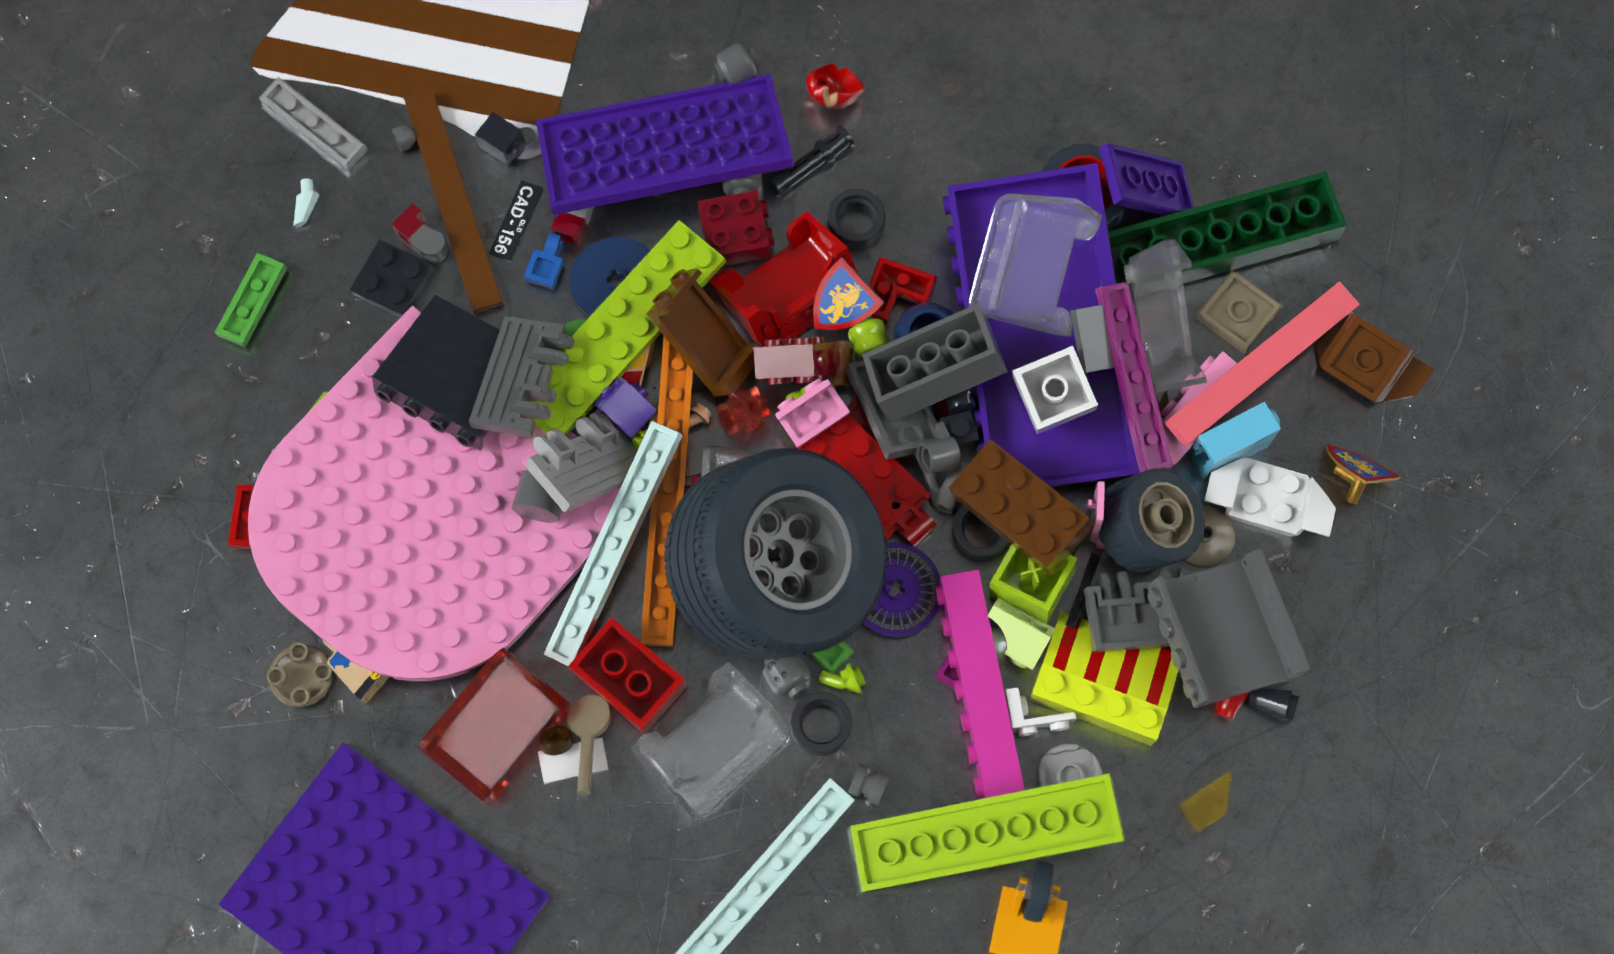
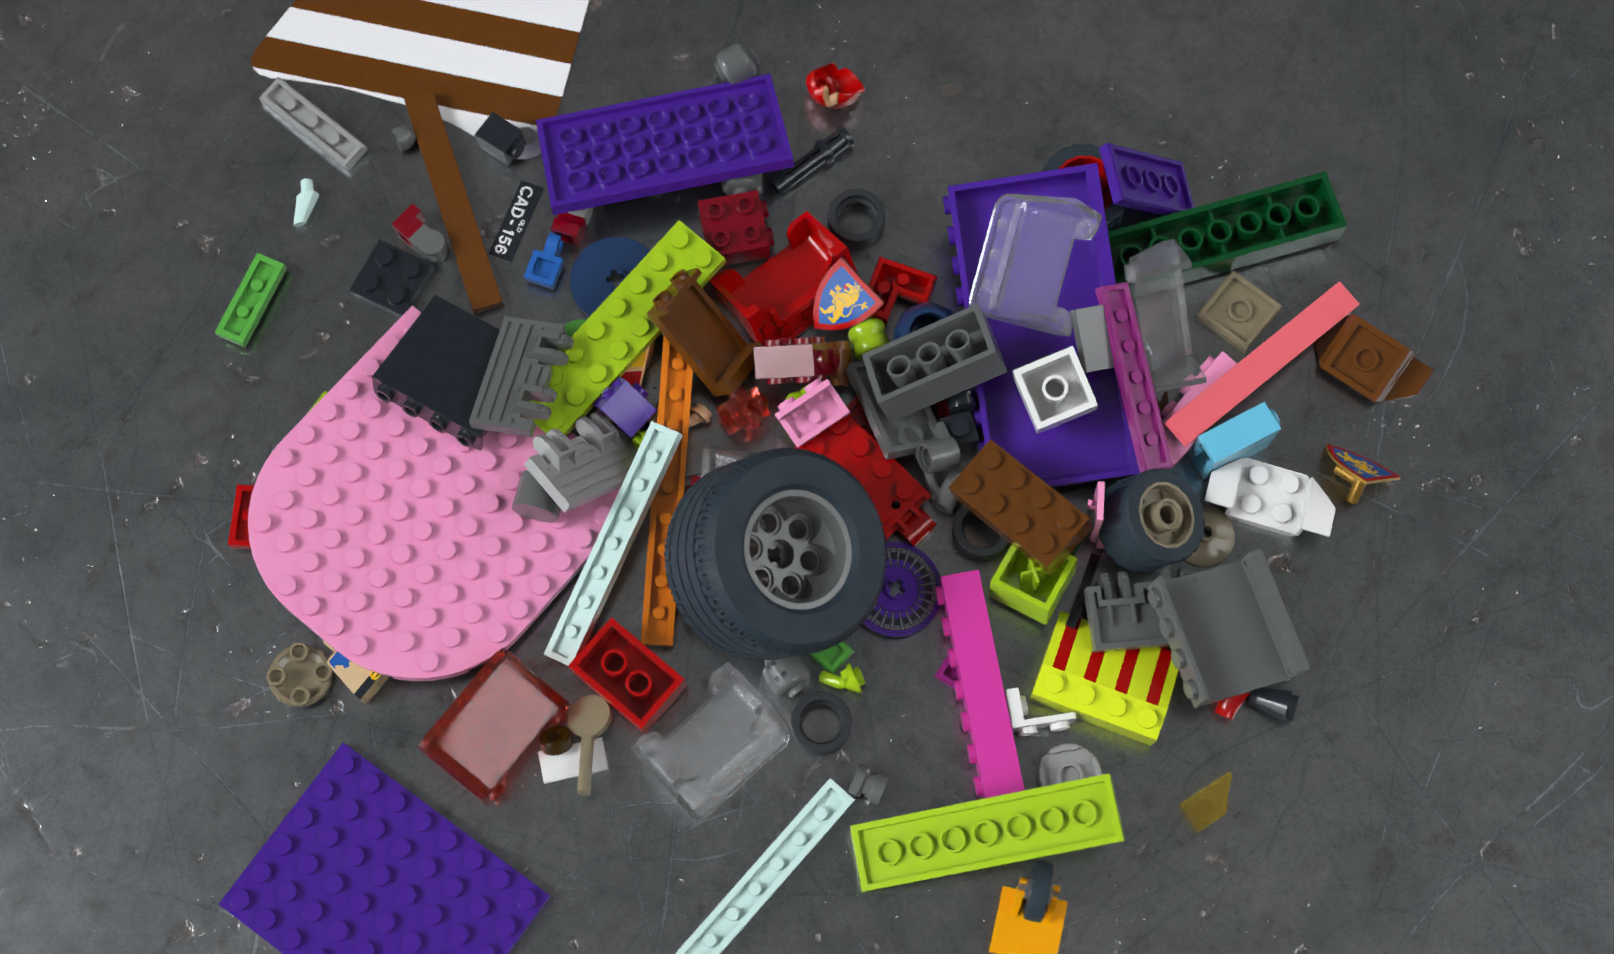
yellowish green arch [988,597,1055,670] -> none

